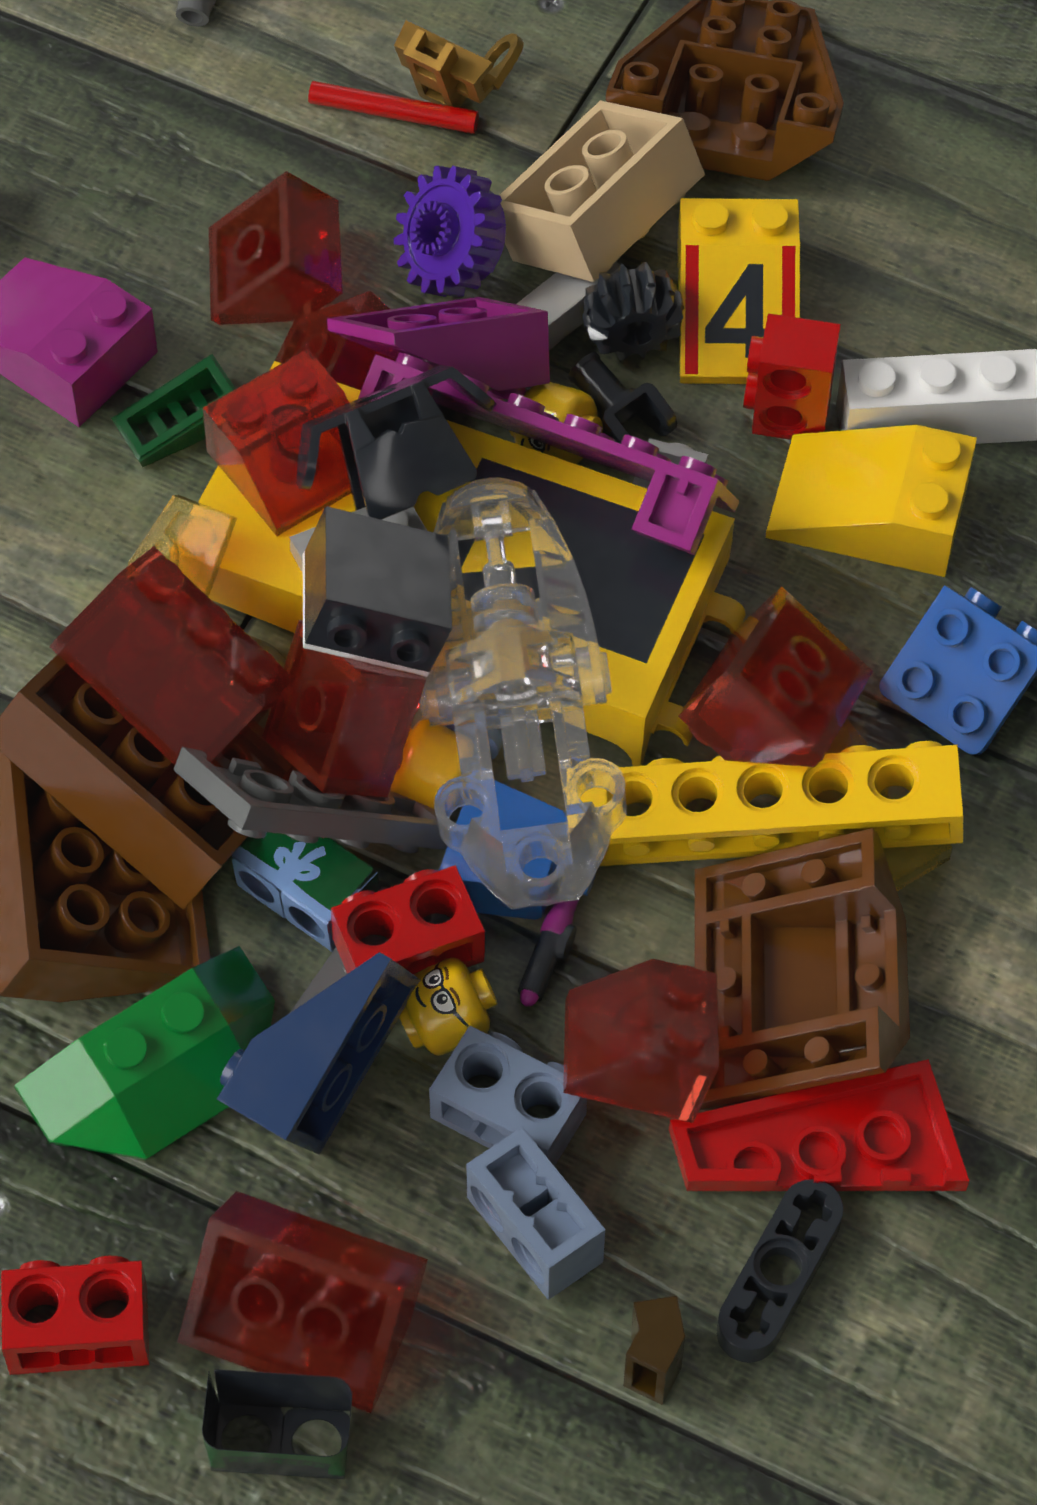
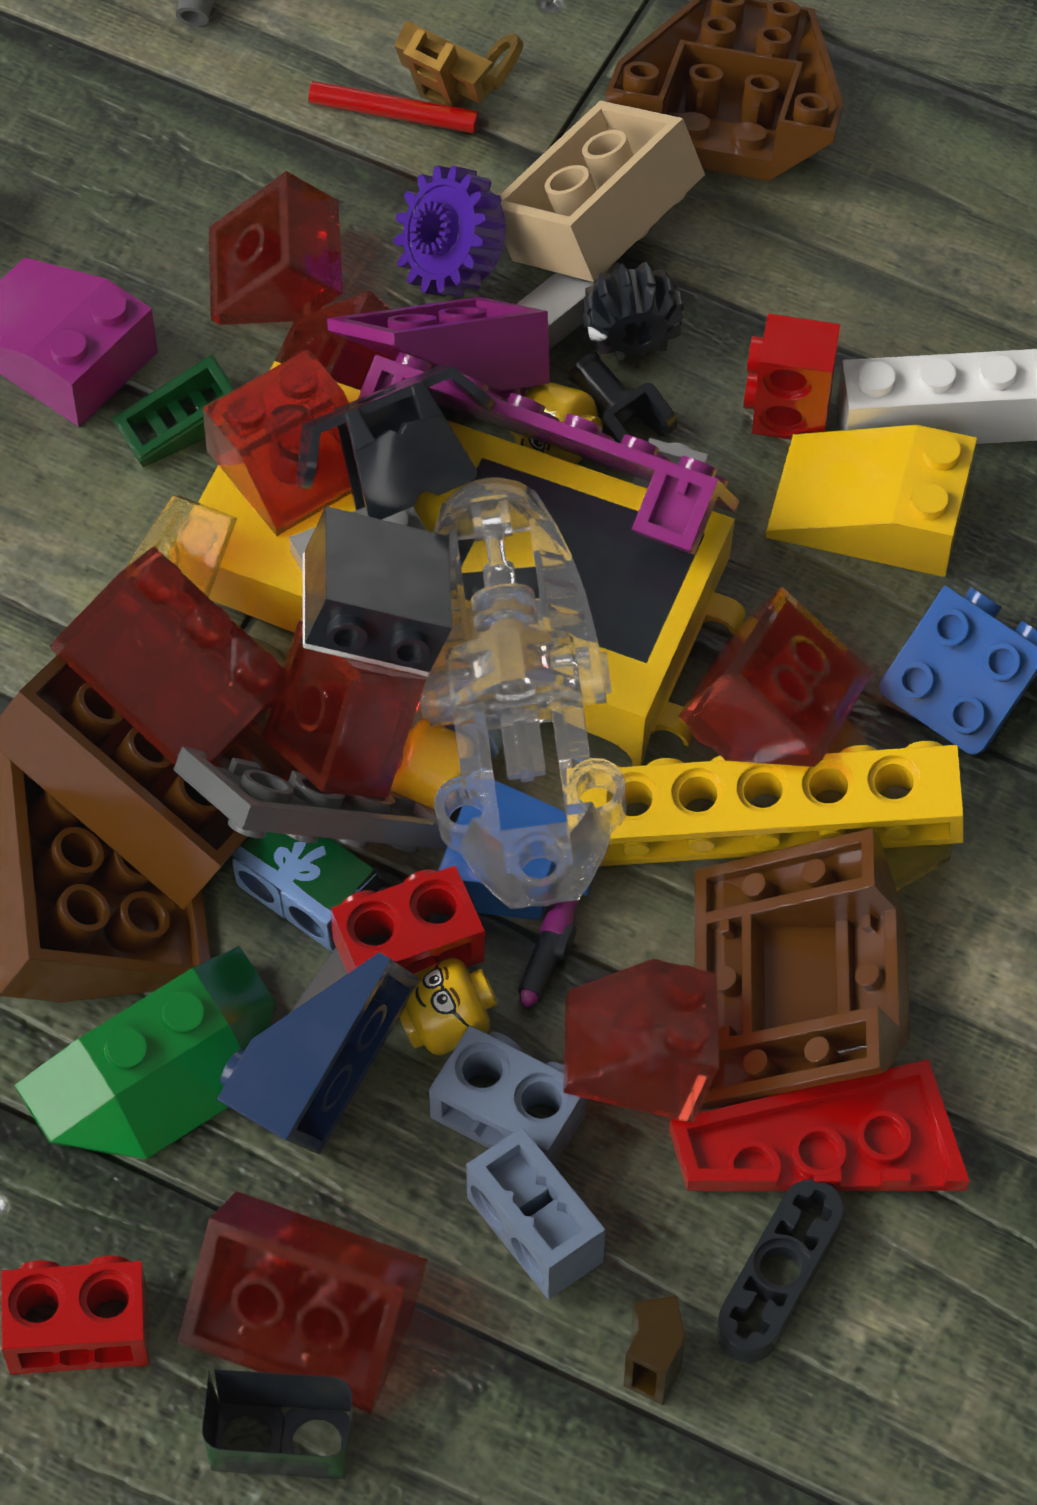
yellow slope [677,198,800,384] -> none

